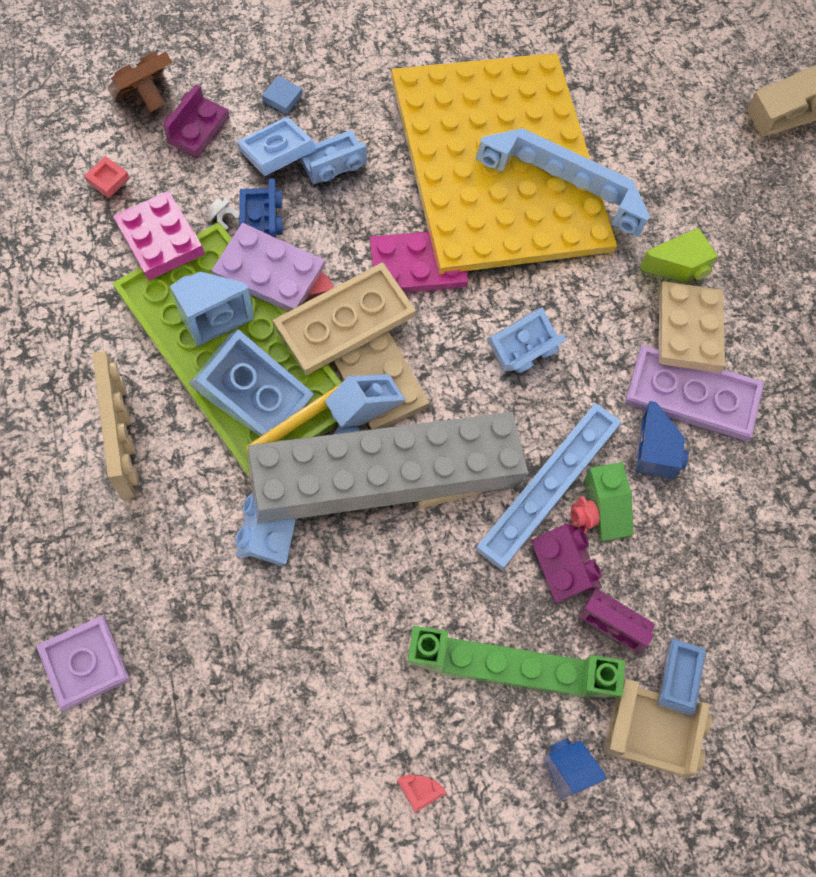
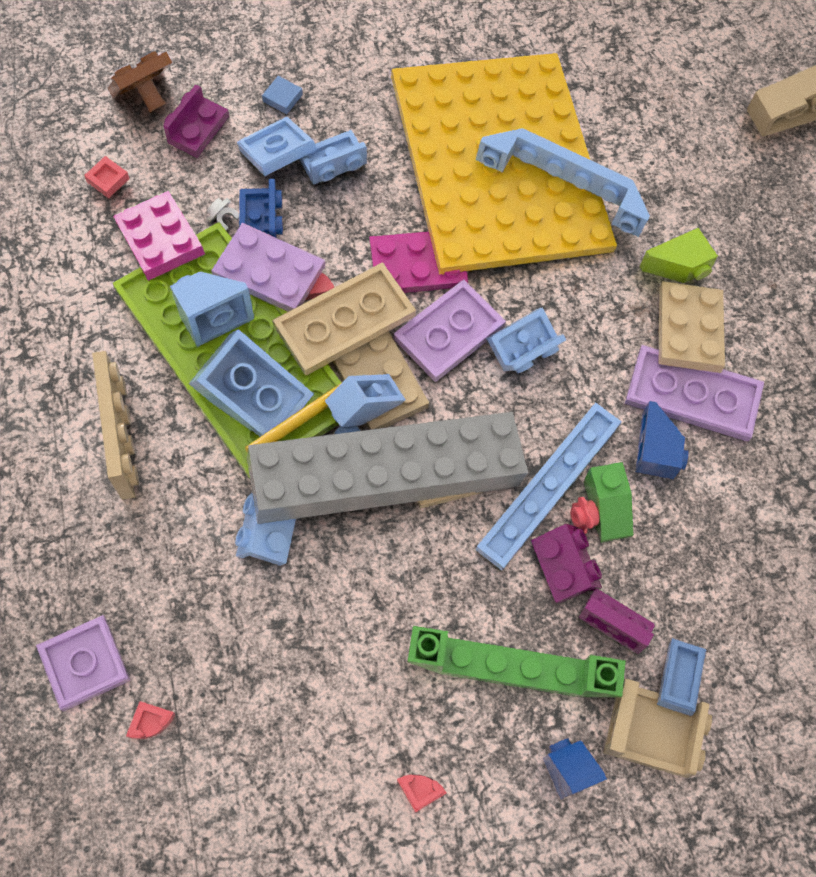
none -> coral tile [126,701,175,739]
none -> lavender plate [393,279,506,382]

